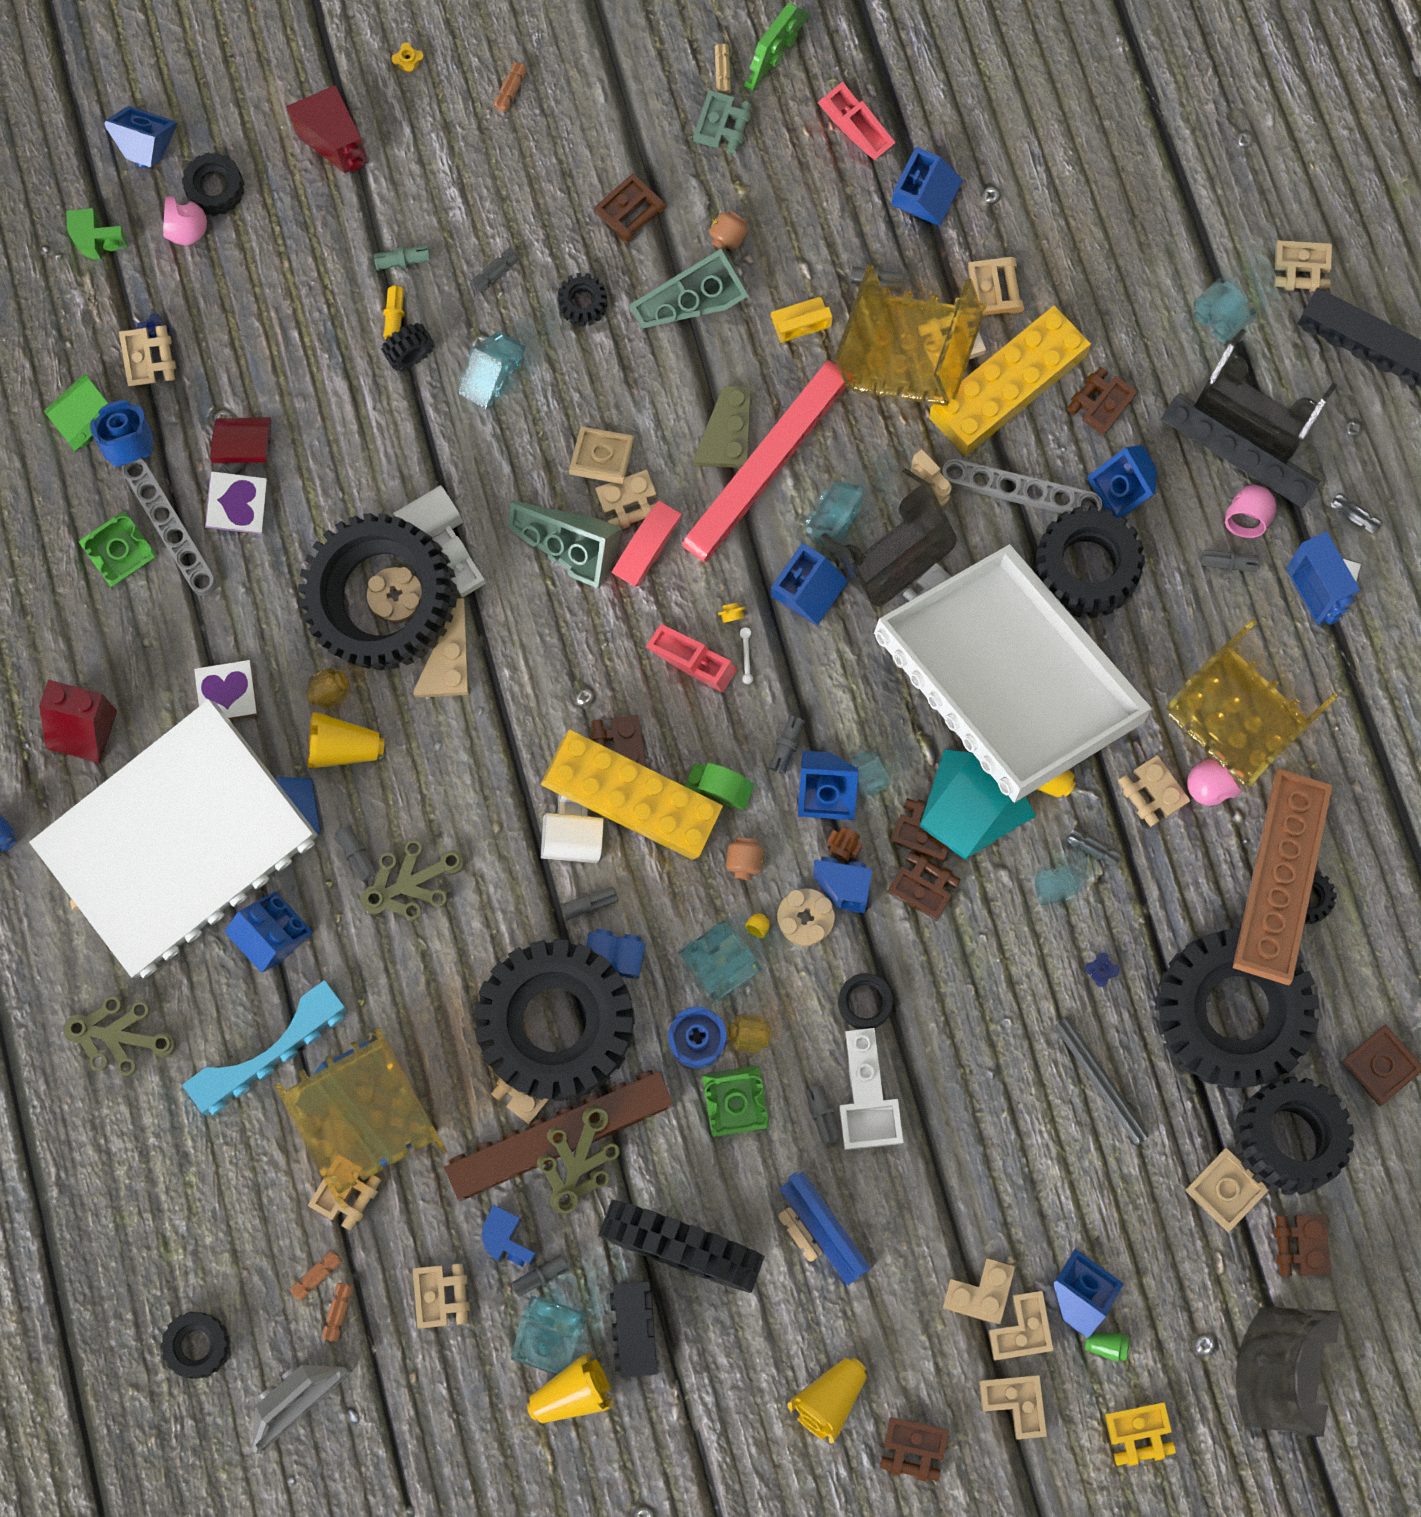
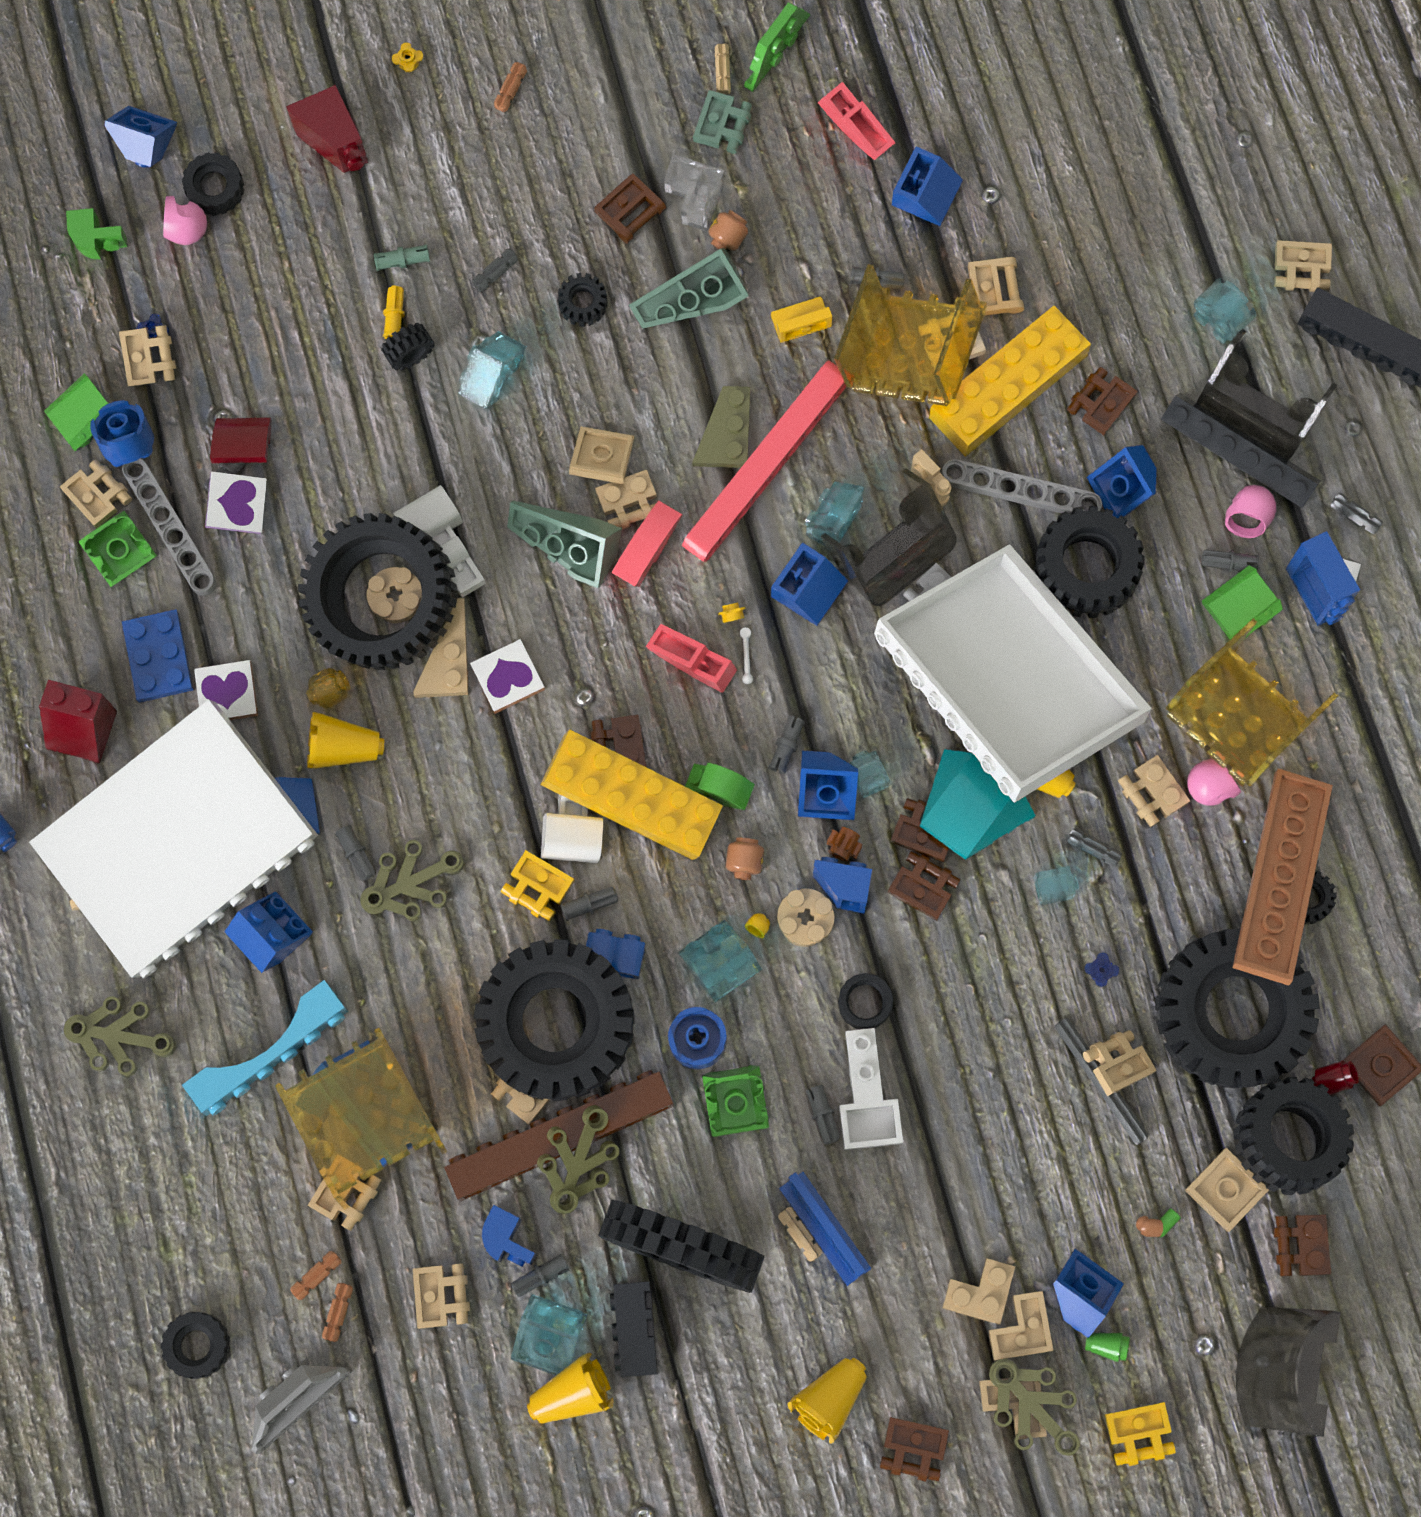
clear yellow head [726,1014,771,1053] -> none
none -> tan plate [60,459,132,529]
none -> blue plate [122,609,194,703]
none -> tile [470,639,545,714]
none -> yellow plate [501,850,575,921]
none -> clear brick [664,154,725,231]
none -> olive plant [989,1359,1080,1456]
none -> tan plate [1083,1030,1157,1096]
none -> arm [1136,1208,1181,1237]
none -> bright green slope [1202,566,1283,645]
none -> dark red brick [1312,1060,1359,1095]

